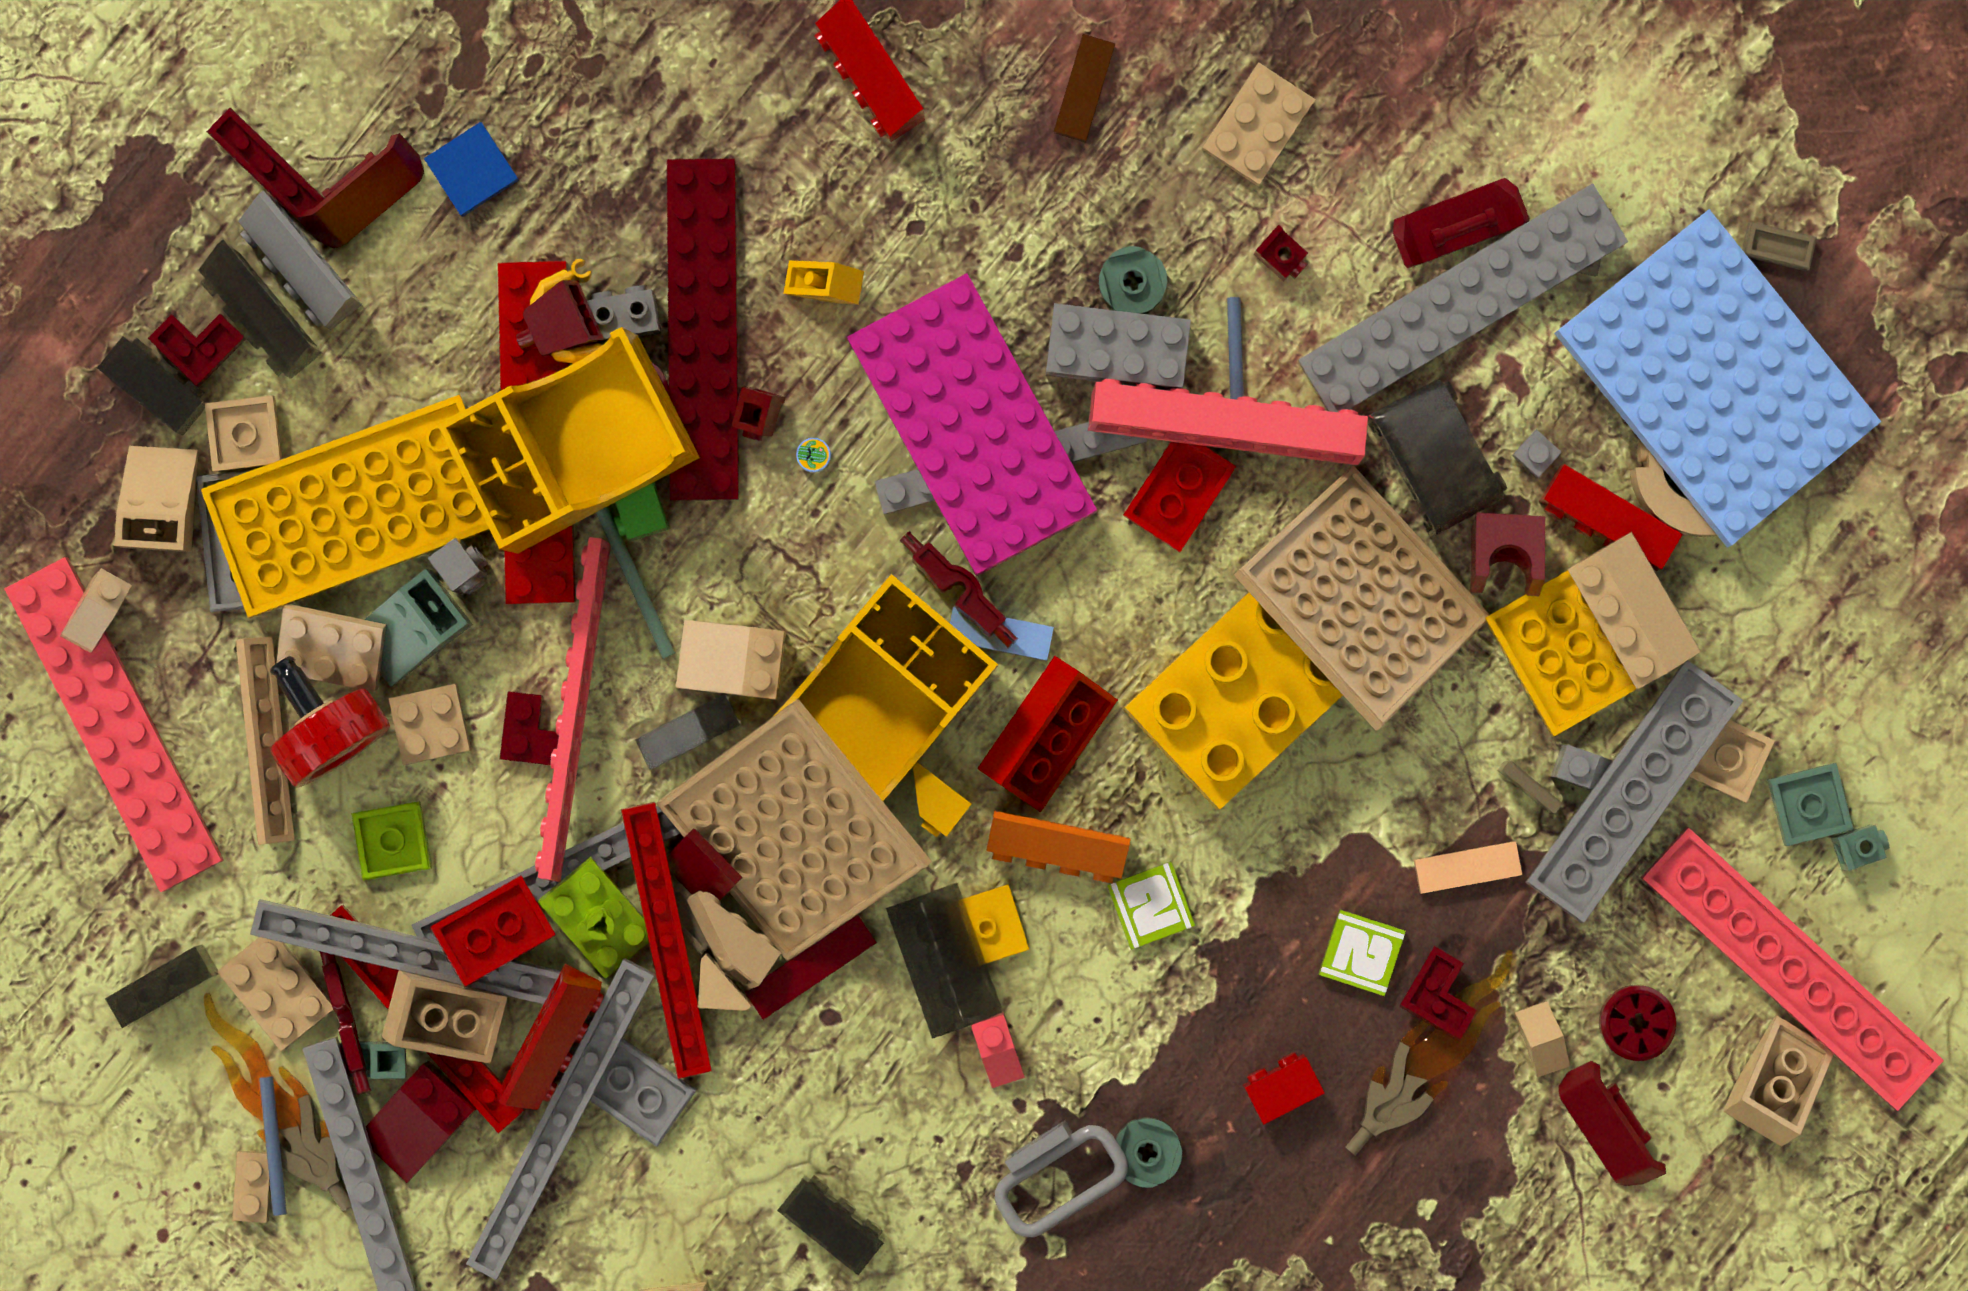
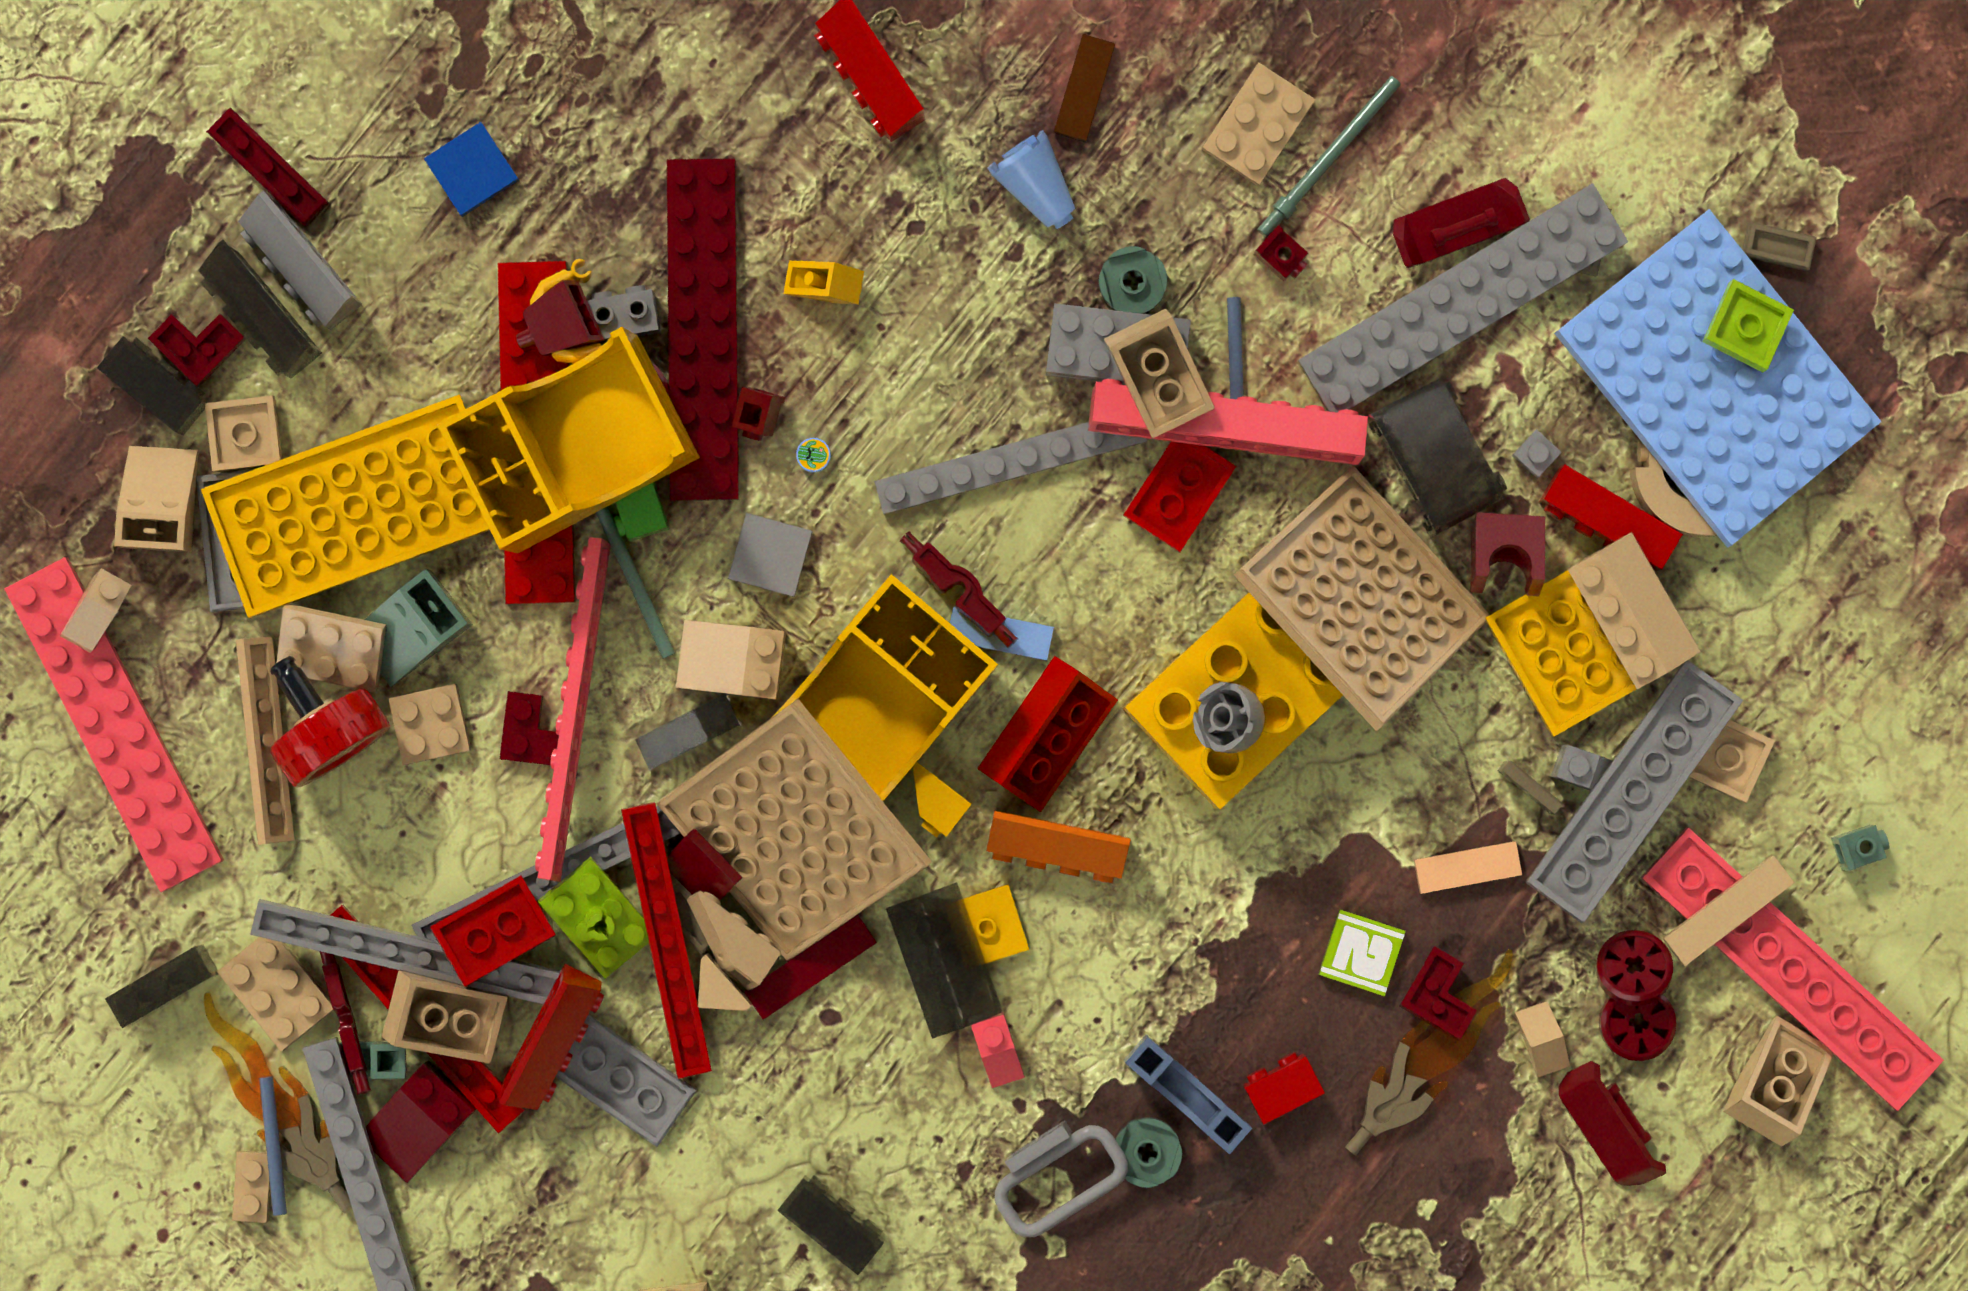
dark red piece [298,133,424,248] -> none
lime tile [351,801,432,881] -> none
light grey brick [428,537,489,595] -> none
light grey plate [466,958,655,1280] -> none
dark pink plate [847,273,1097,577] -> none
tile [1107,861,1195,950] -> none
sand green plate [1767,763,1854,846] -> none
none -> light grey tile [728,513,813,597]
none -> light blue cone [987,130,1075,229]
none -> tan slope [1104,309,1215,439]
none -> sand blue arch [1124,1034,1252,1154]
none -> light grey cylinder [1193,682,1265,753]
none -> sand green bar [1257,76,1401,238]
none -> dark red wheel [1596,930,1673,1006]
none -> tan tile [1662,855,1795,966]
none -> lime plate [1702,279,1794,373]

